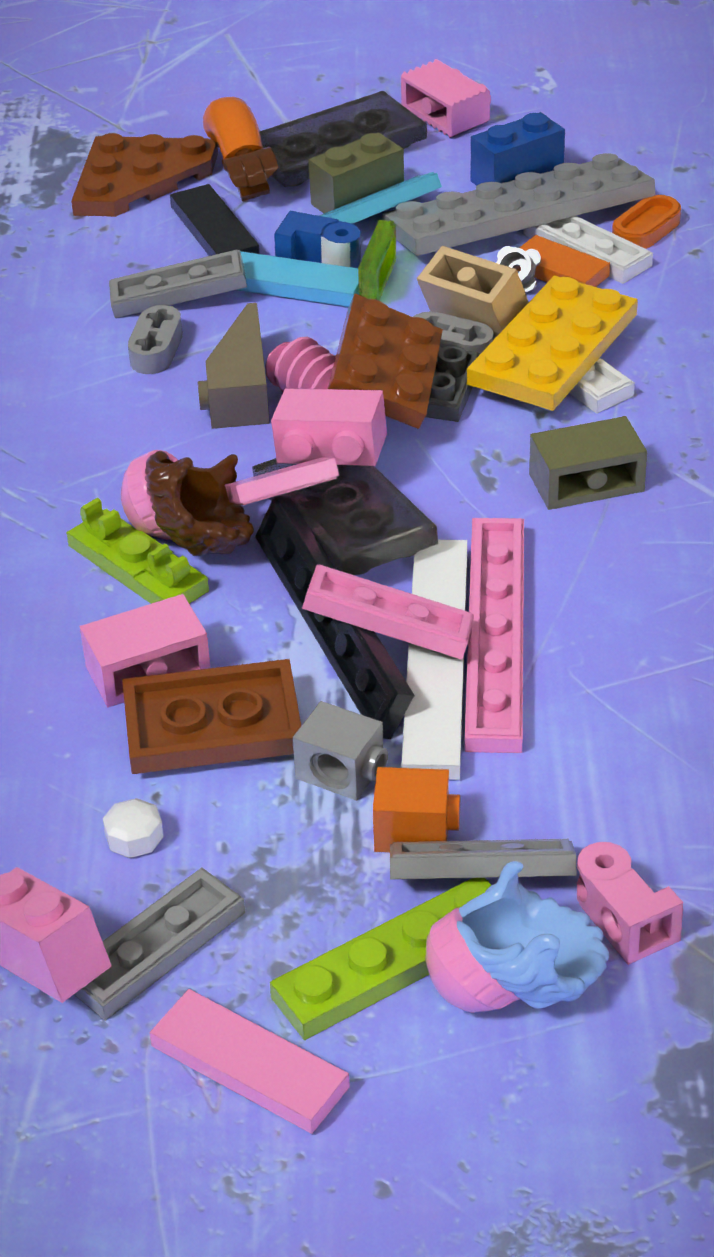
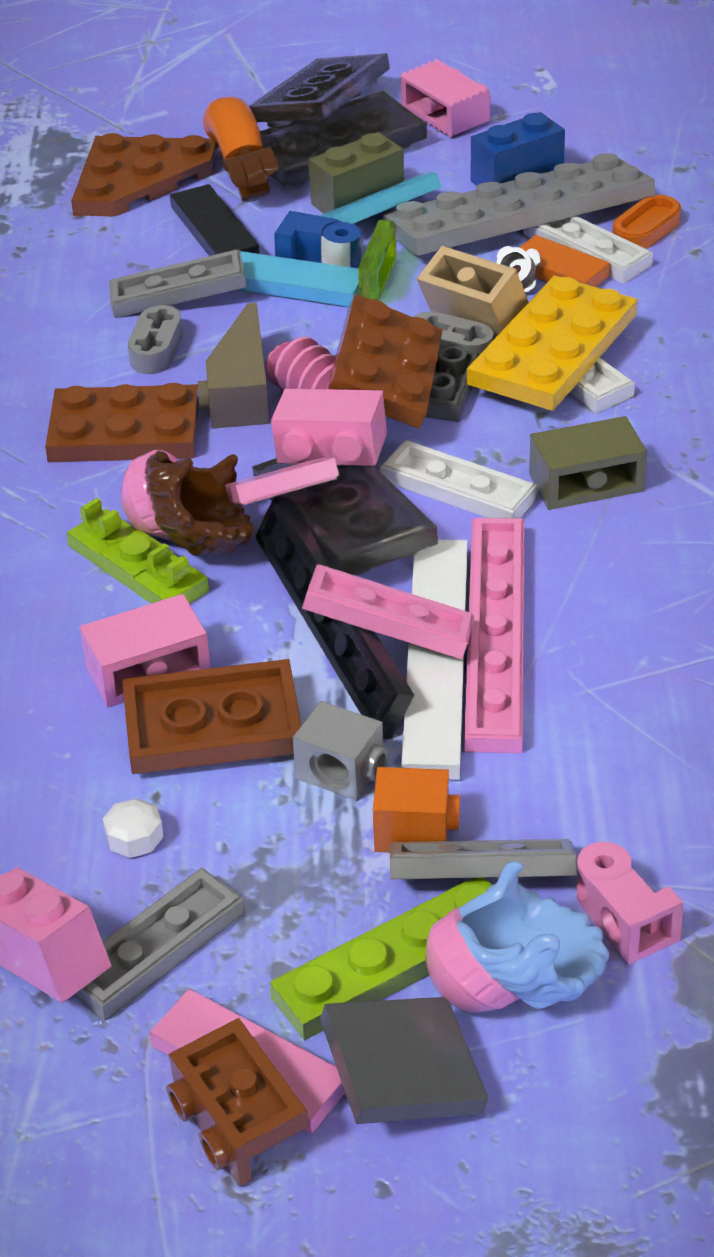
none -> dark orange plate [45,383,199,462]
none -> dark orange bracket [166,1018,309,1187]
none -> clear smoke plate [249,53,390,127]
none -> dark grey tile [320,997,489,1124]
none -> white tile [380,440,537,518]

